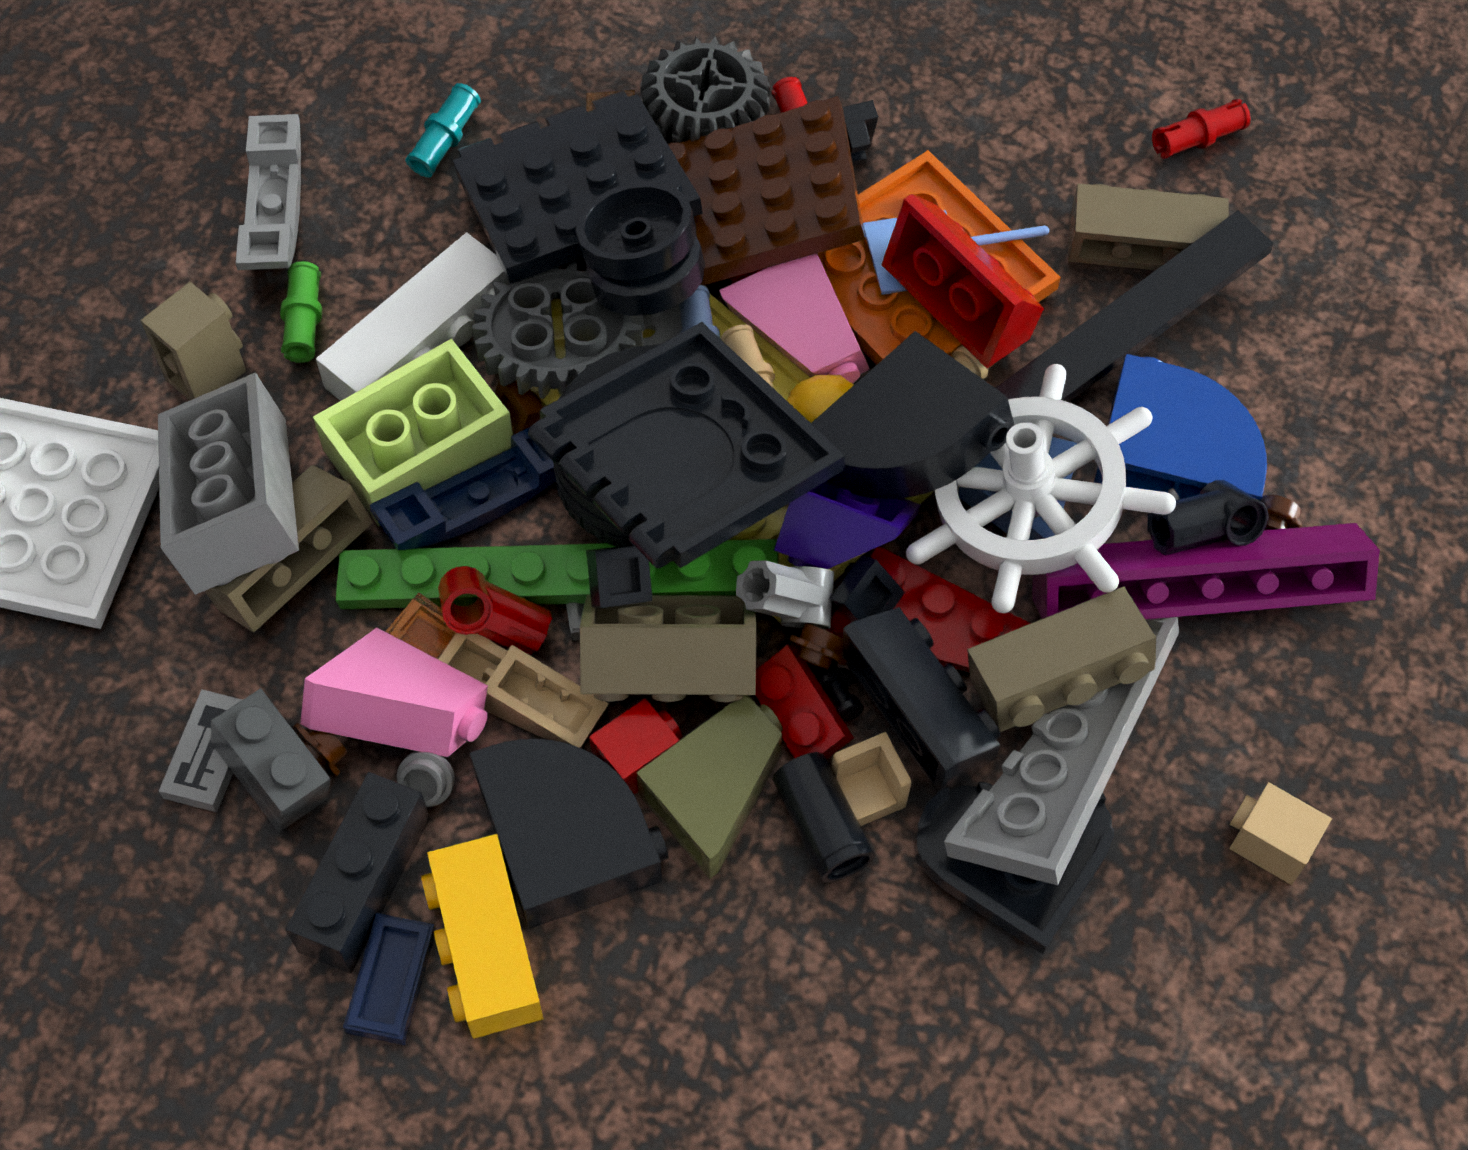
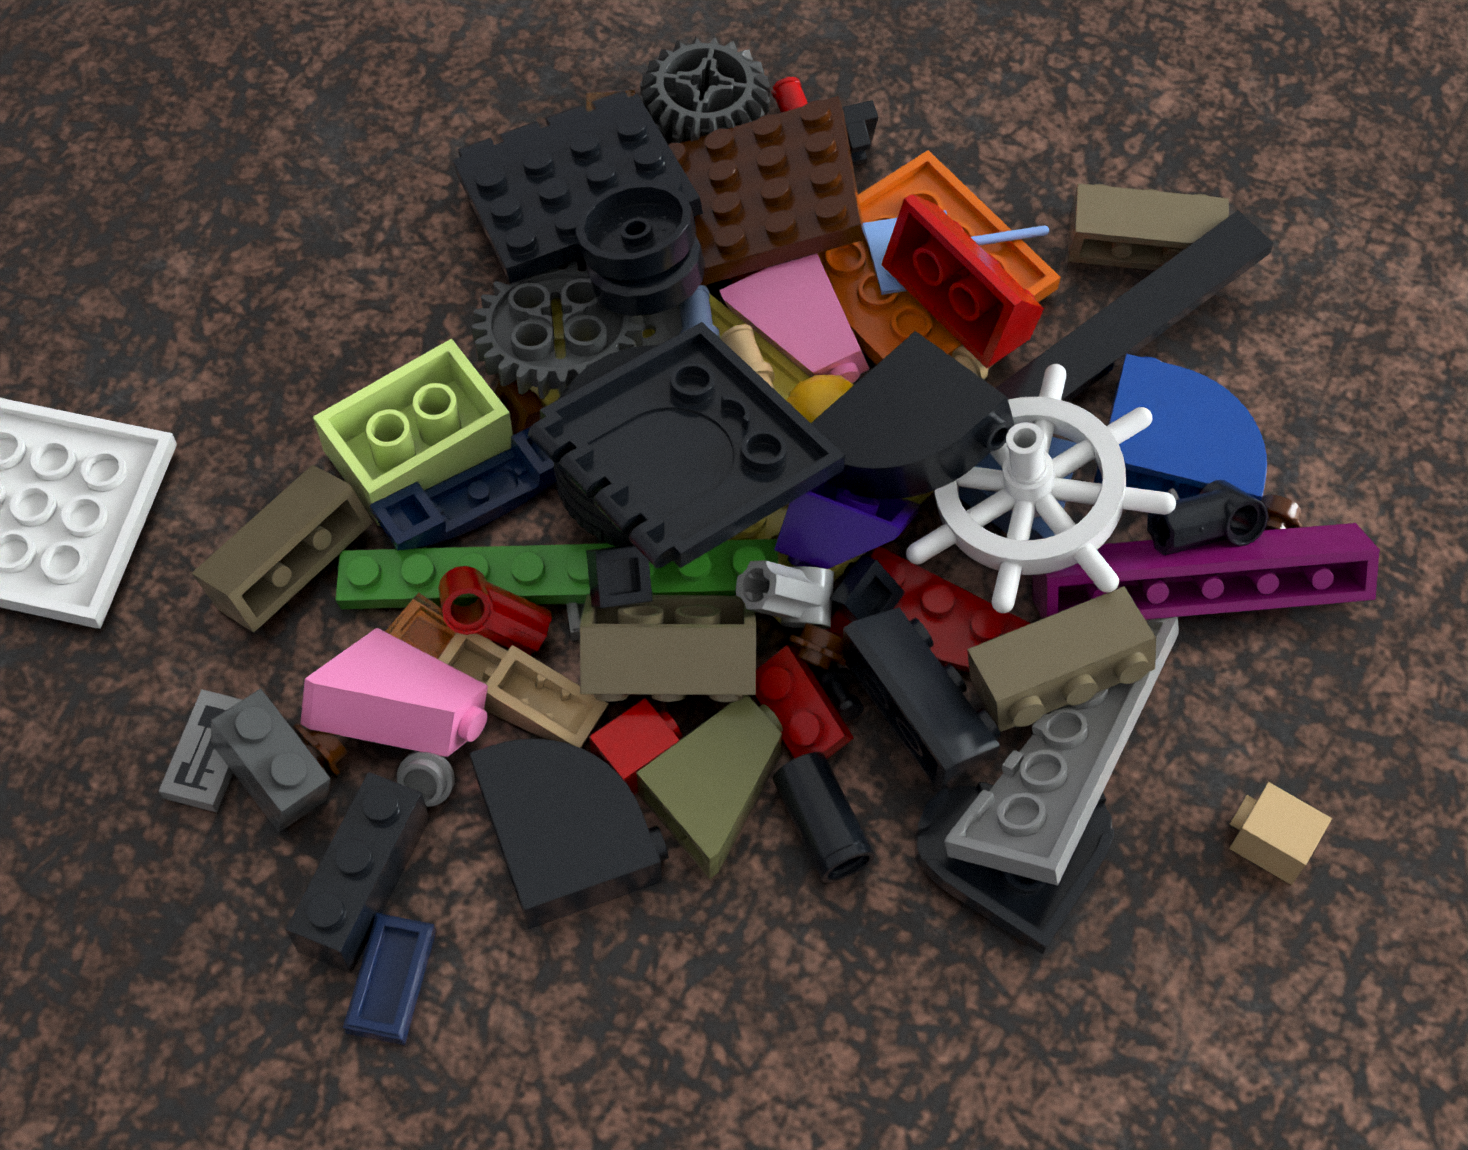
dark tan brick [141,282,246,401] -> none
light grey brick [158,372,299,595] -> none
light grey slope [235,114,301,270] -> none
bright green pin [280,261,322,363] -> none
white brick [316,232,510,401] -> none
teal pin [405,83,481,178] -> none
yellow brick [421,834,544,1039] -> none
tan panel [831,732,911,826] -> none
red pin [1152,99,1251,159] -> none

